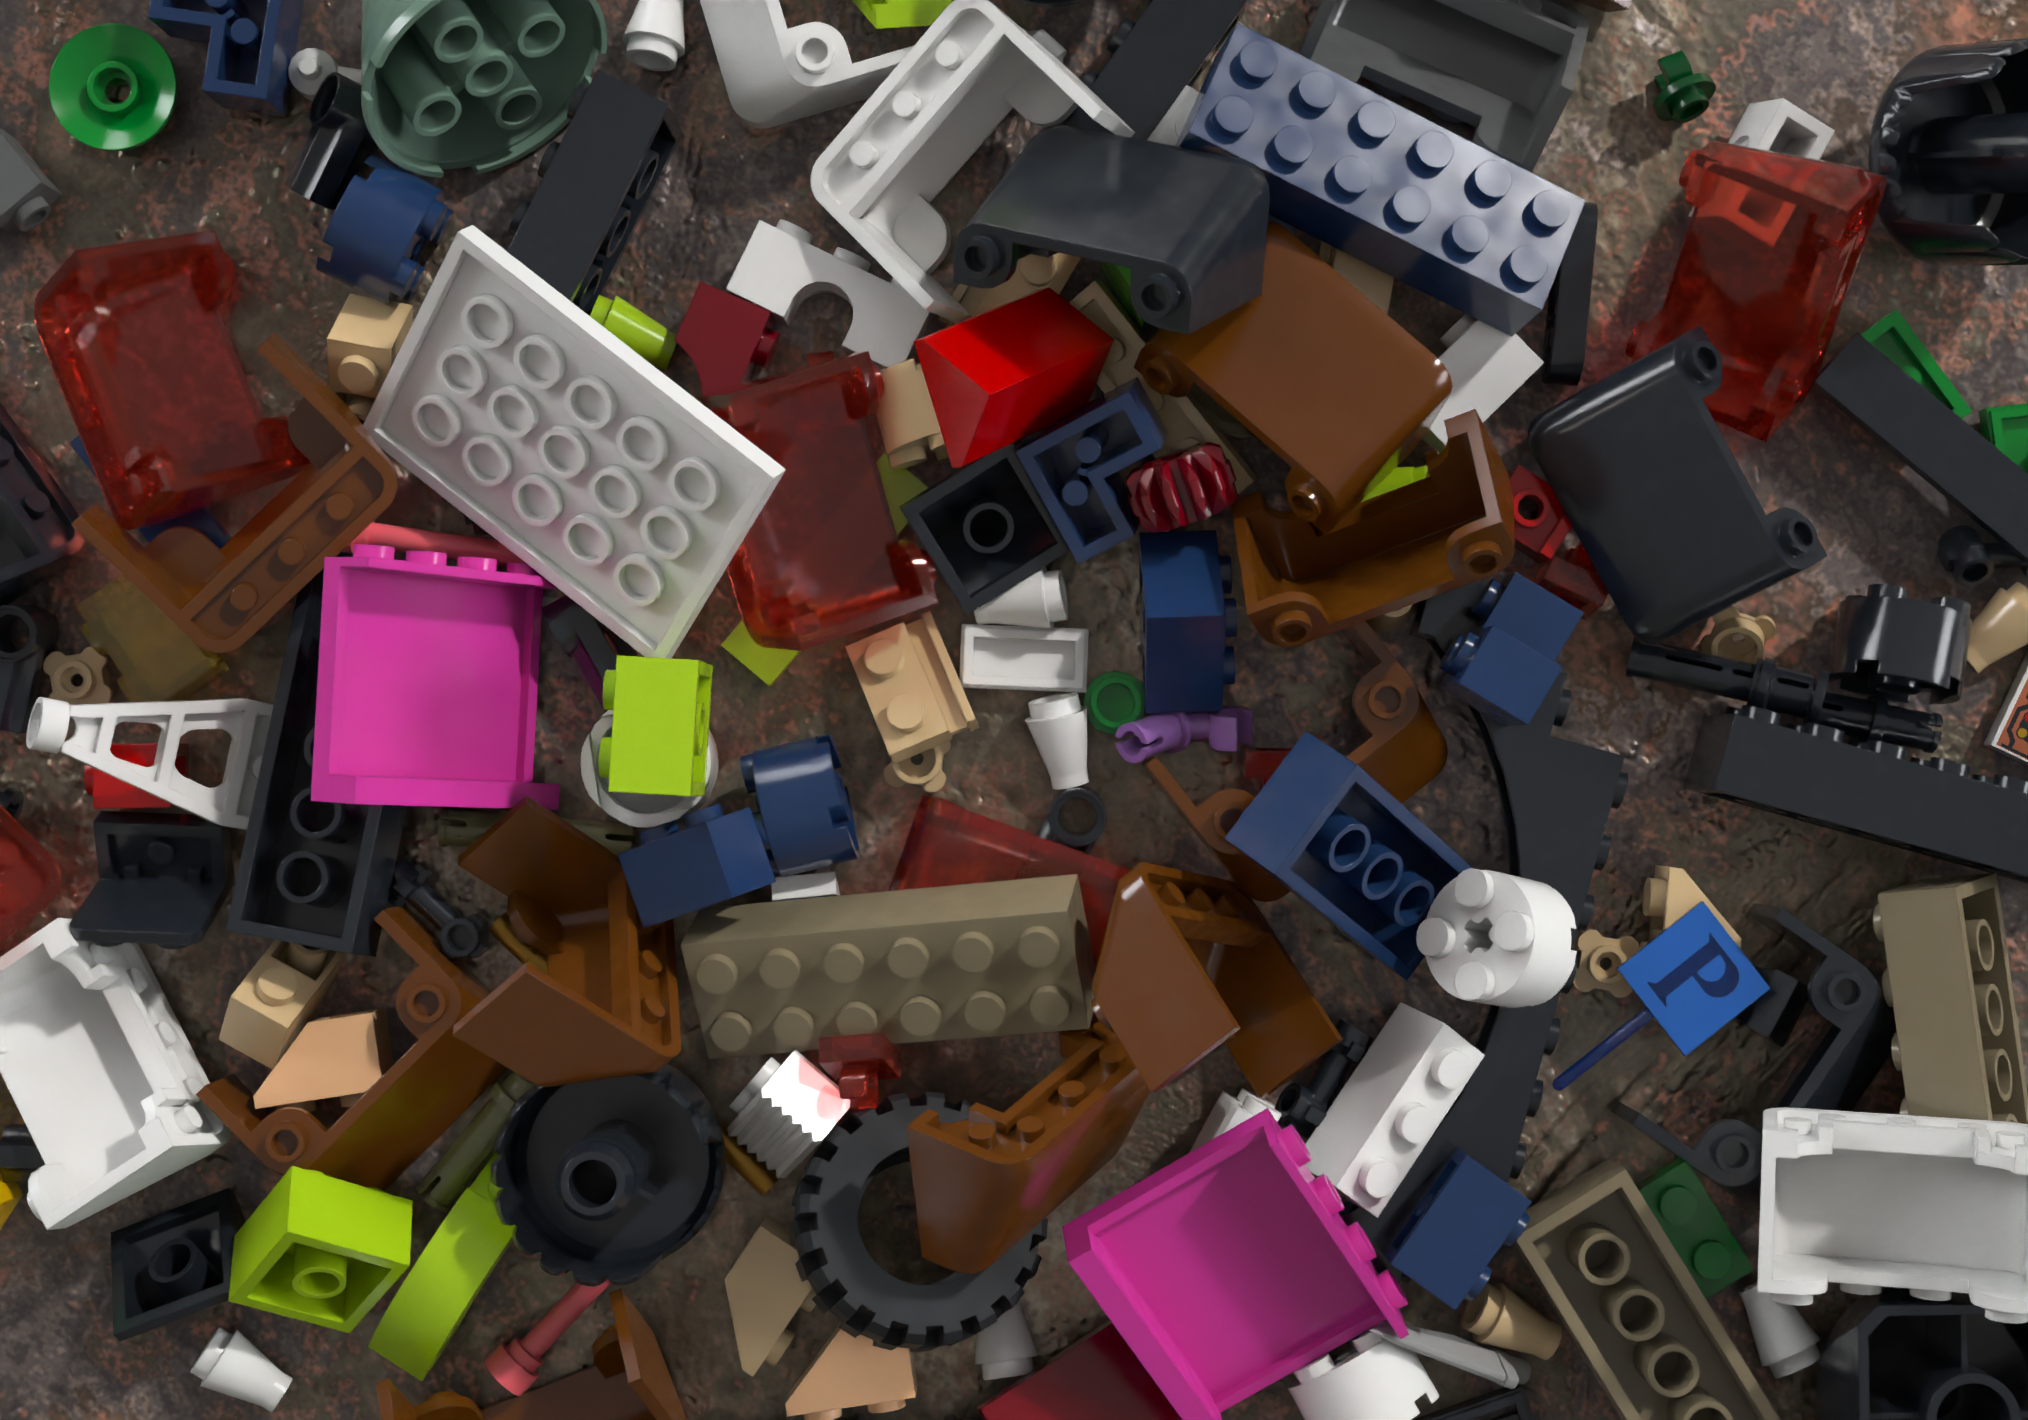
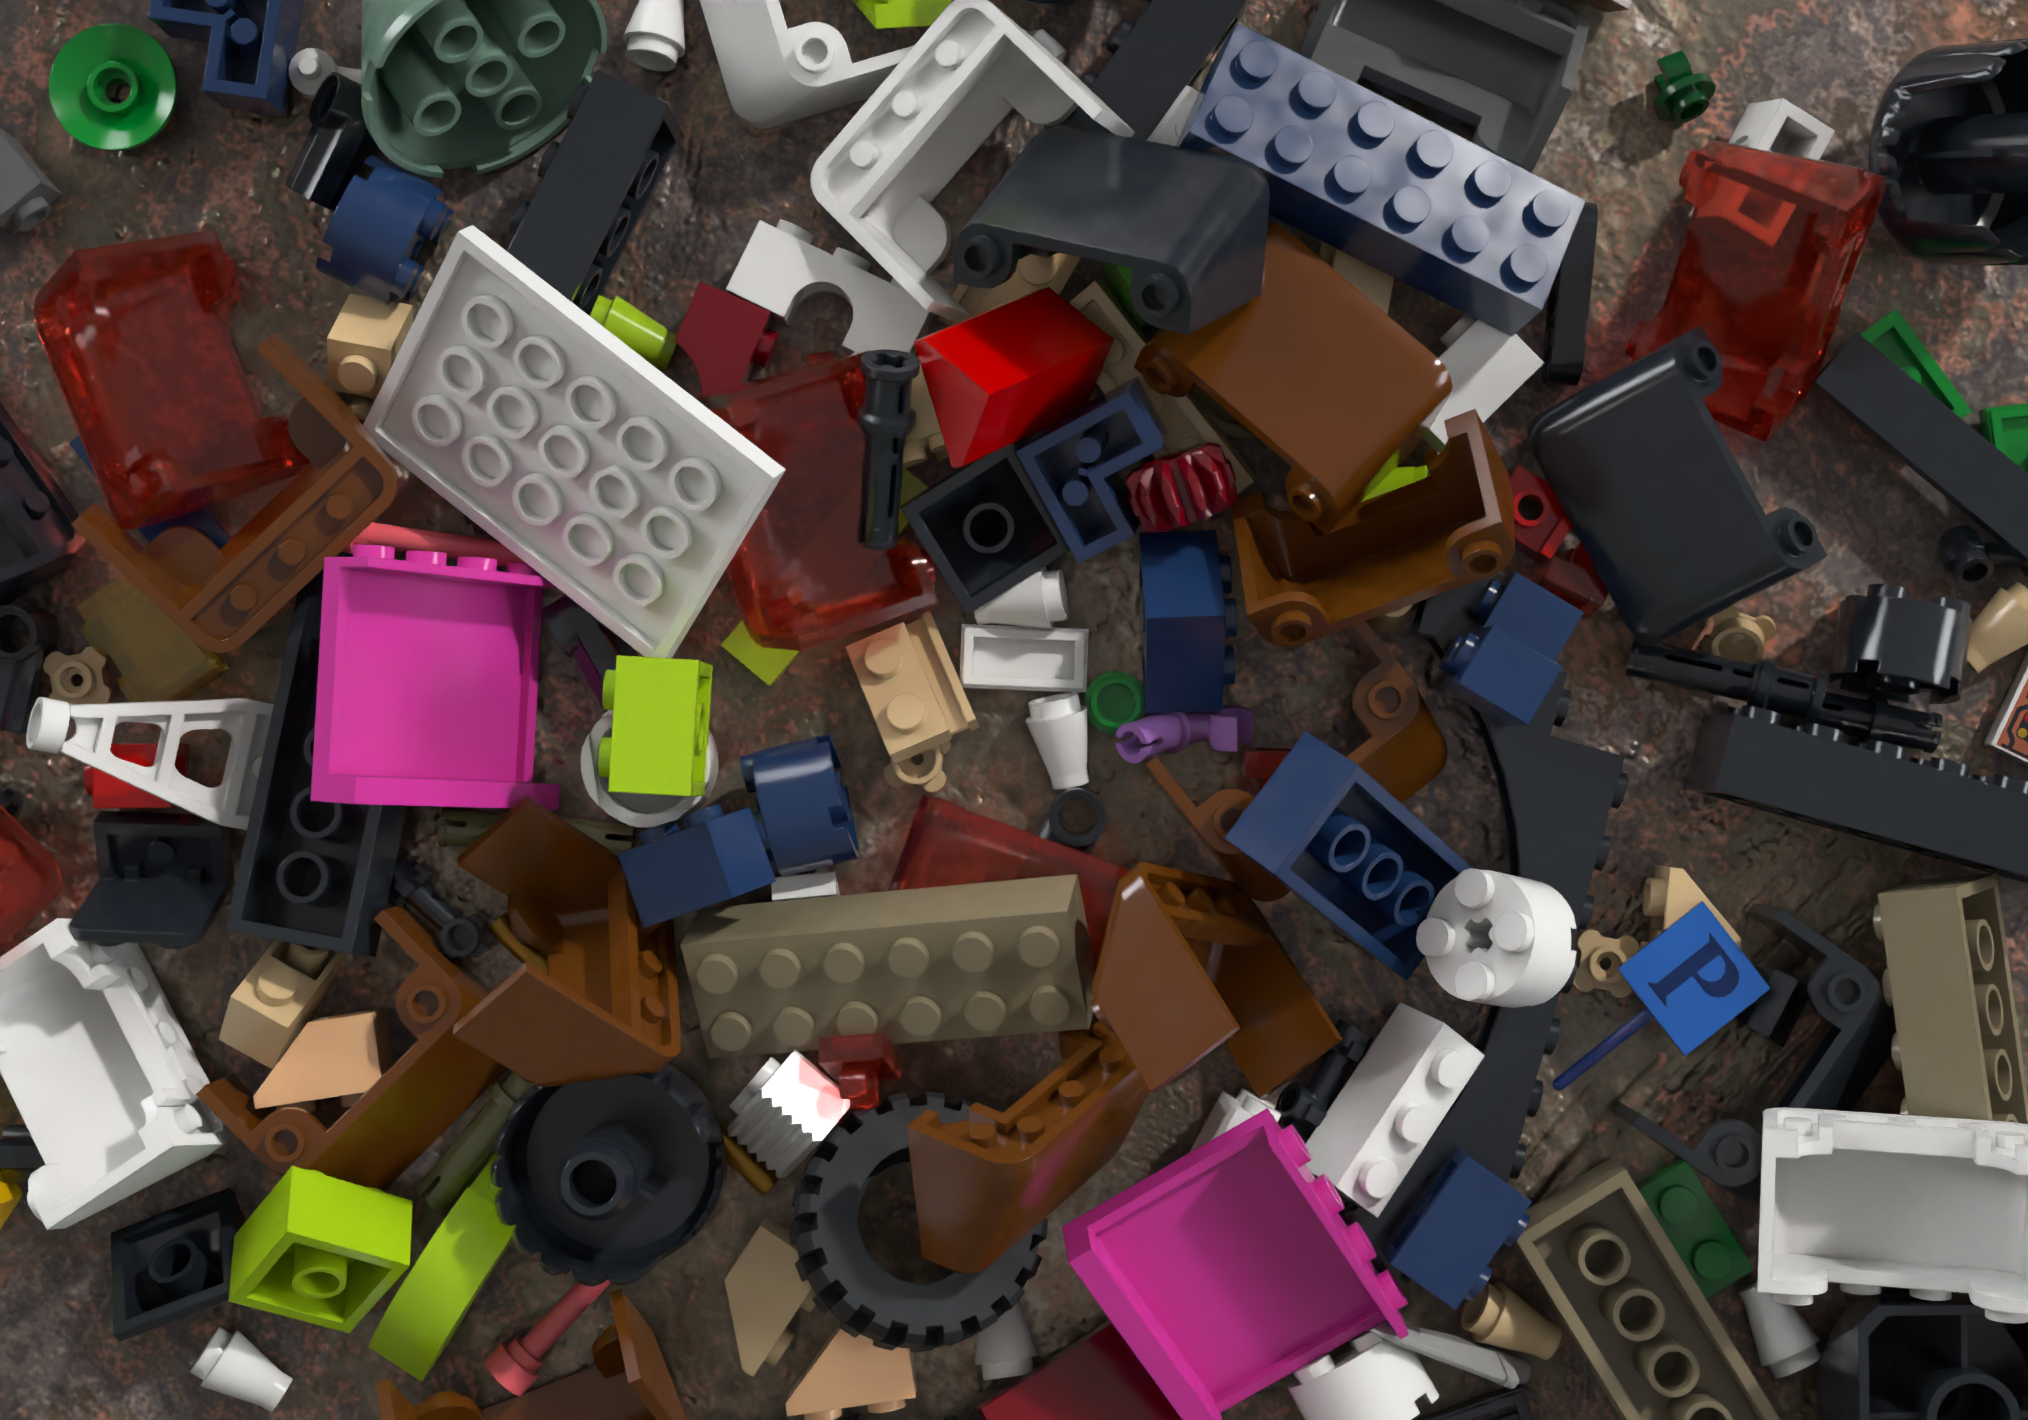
none -> black pin [857,349,920,550]

